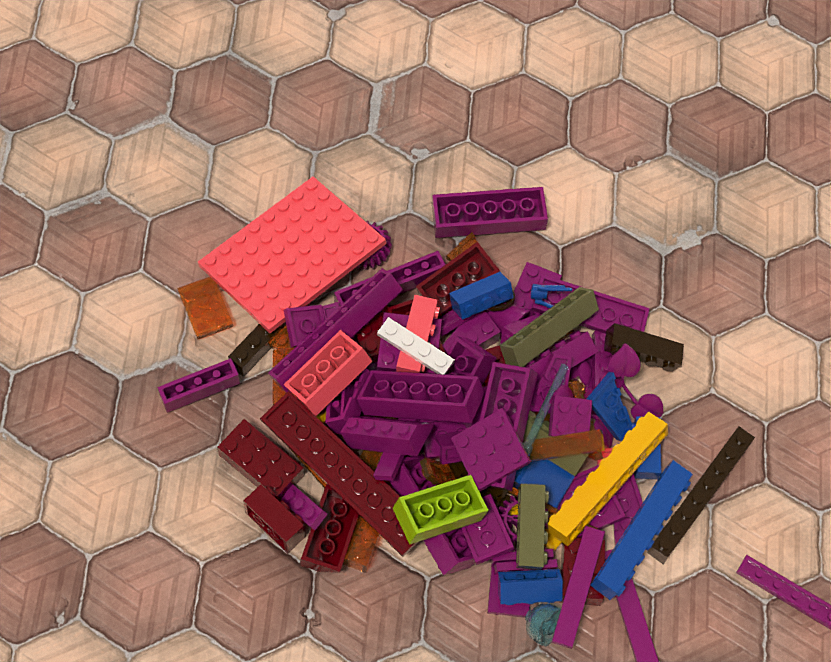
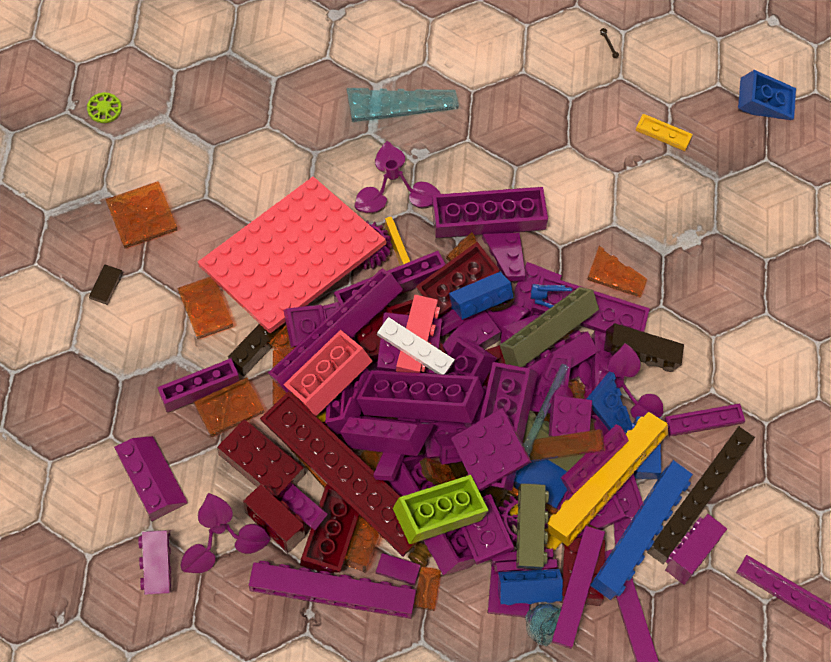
none -> lime wheel [87,92,121,123]
none -> dark brown tile [89,264,123,305]
none -> clear orange plate [105,181,178,249]
none -> magenta slope [114,436,188,522]
none -> wedge [138,530,171,595]
none -> magenta plant [180,493,270,573]
none -> clear orange plate [194,378,264,437]
none -> magenta brick [249,561,416,619]
none -> clear light blue wing [347,88,459,122]
none -> magenta plant [354,141,441,213]
none -> magenta tile [376,553,421,586]
none -> yellow tile [385,217,410,265]
none -> pearl gold wheel [408,542,432,567]
none -> clear orange tile [414,567,441,611]
none -> magenta wing [482,233,525,281]
none -> magenta plate [561,424,629,494]
none -> clear orange wing [587,245,647,298]
none -> dark brown hinge [600,28,619,58]
none -> yellow tile [635,114,693,151]
none -> magenta tile [664,403,745,437]
none -> magenta brick [665,514,727,585]
none -> blue slope [738,70,796,120]

